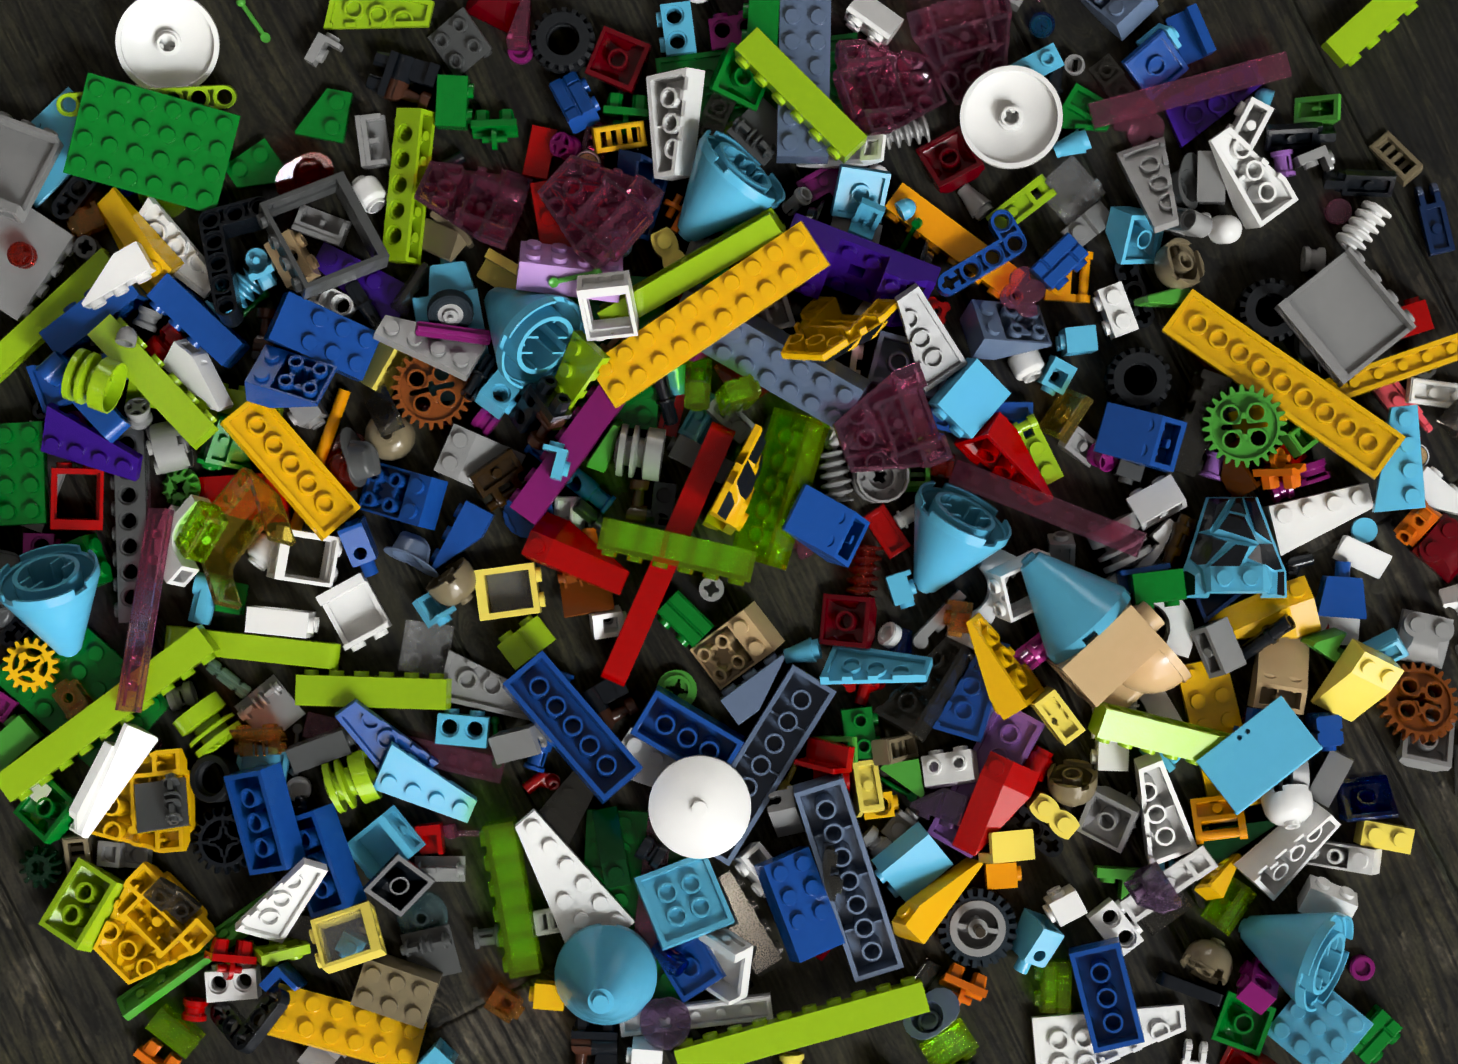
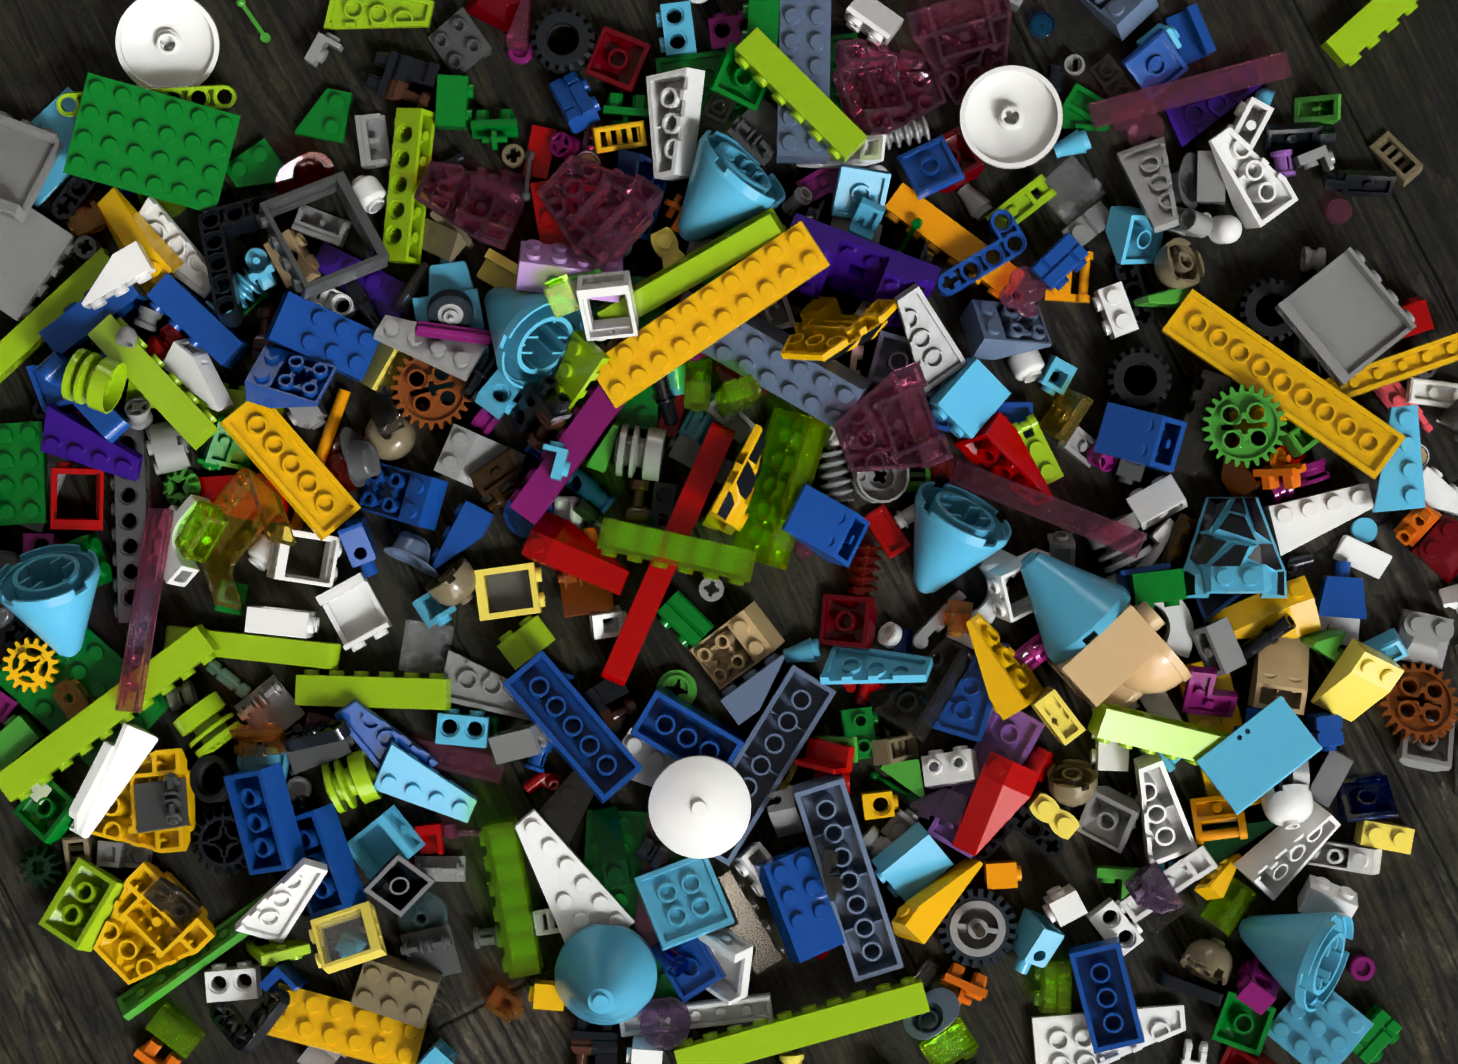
clear red wheel [7,242,38,269] -> none
red wheel [181,997,208,1022] -> none
medium azure piece [188,572,224,625] -> none
red hips [204,937,257,980] -> none
light yellow panel [850,760,885,818] -> none
medium azure brick [884,569,917,609] -> none
medium azure hinge [895,198,916,221] -> none
red plate [928,297,951,324] -> none
light yellow panel [978,829,1035,864] -> none
medium azure hinge [1011,43,1065,76] -> none
medium azure brick [1055,325,1098,357] -> none
medium lavender bush [1198,450,1224,481] -> none
white piece [1336,200,1392,251] -> none
dark blue hinge [1414,182,1455,257] -> none
none -> black beam [281,719,351,752]
none -> dark tan bush [502,144,525,168]
none -> dark grey hinge [521,150,535,201]
none -> clear neon green panel [543,274,580,318]
none -> blue tile [896,135,965,200]
none -> magenta plate [1181,666,1238,718]

